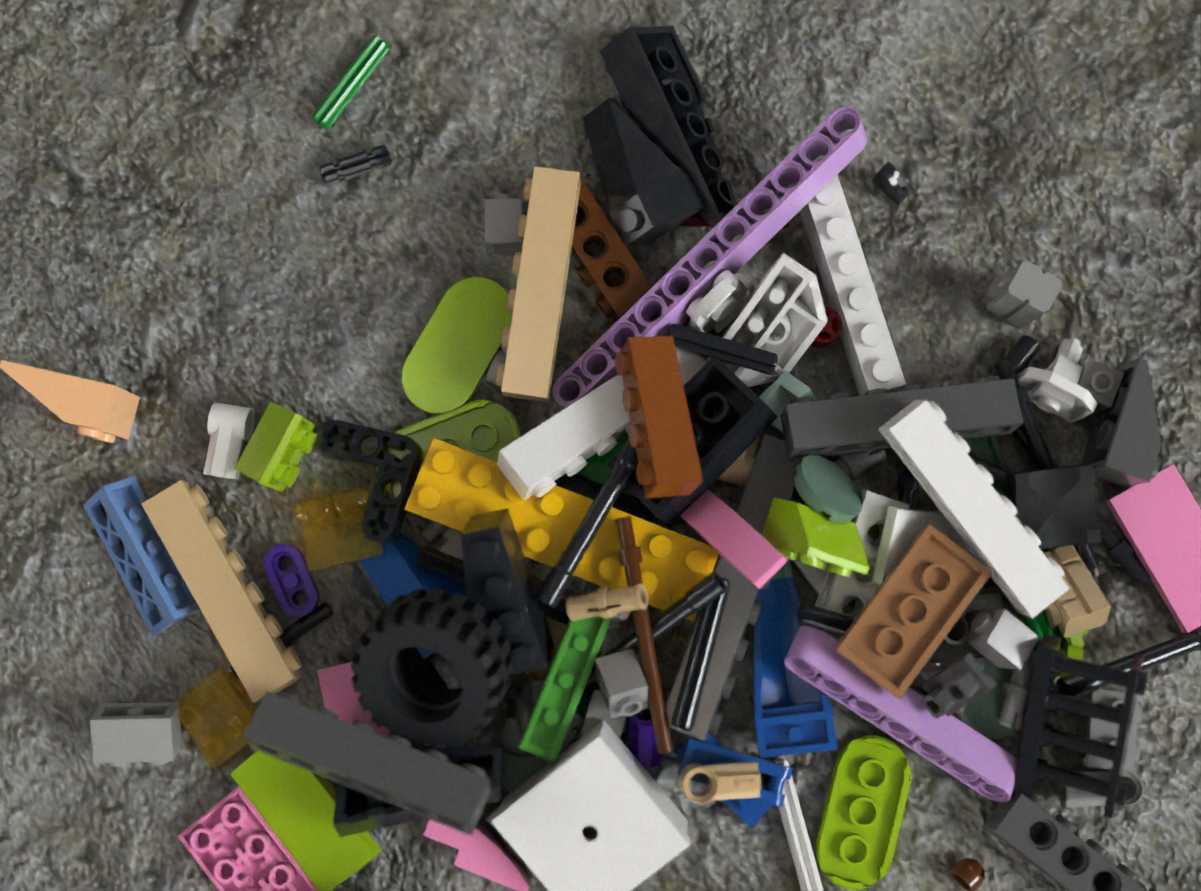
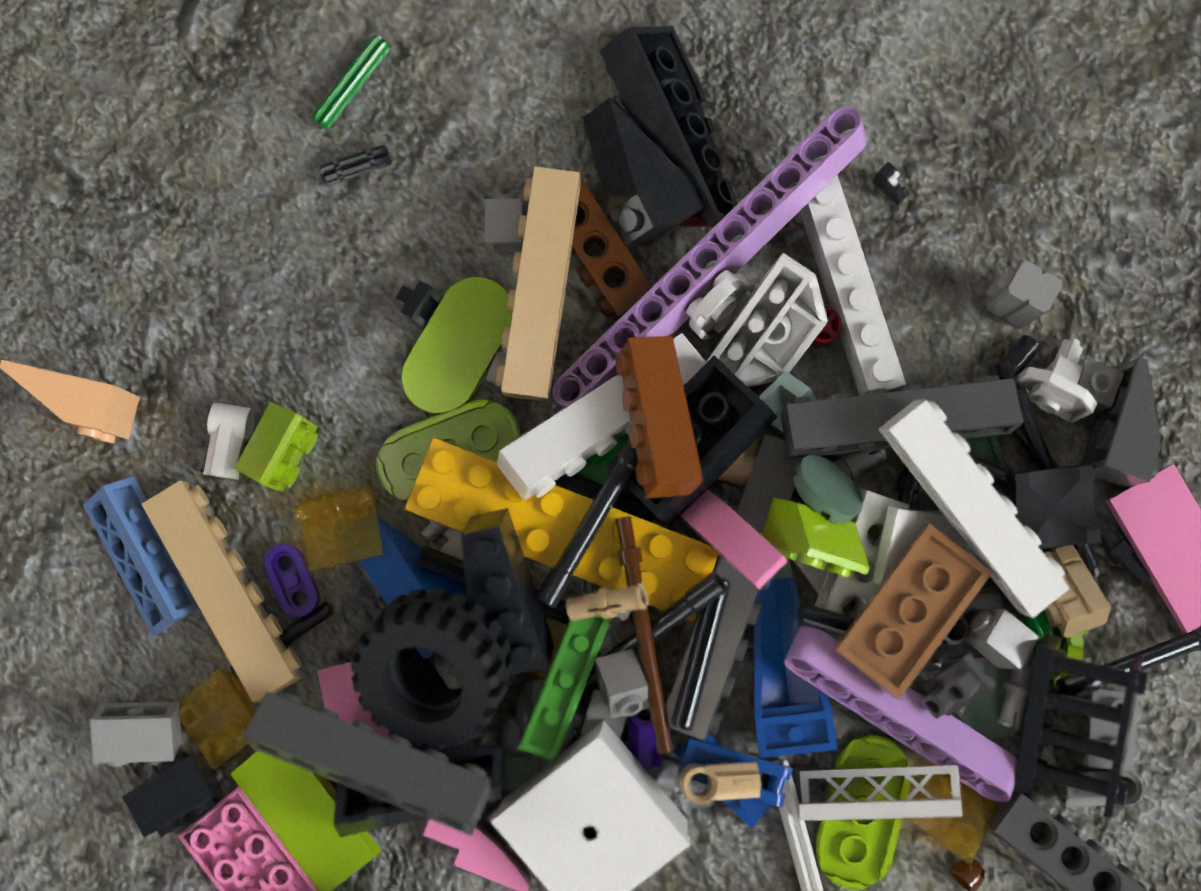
black beam [316,420,423,545] -> none
black axle [667,324,778,375] -> none
none -> black brick [122,752,224,838]
none -> black tile [395,281,443,330]
none -> white fence [799,765,962,821]
none -> clear yellow hinge [905,764,1000,865]

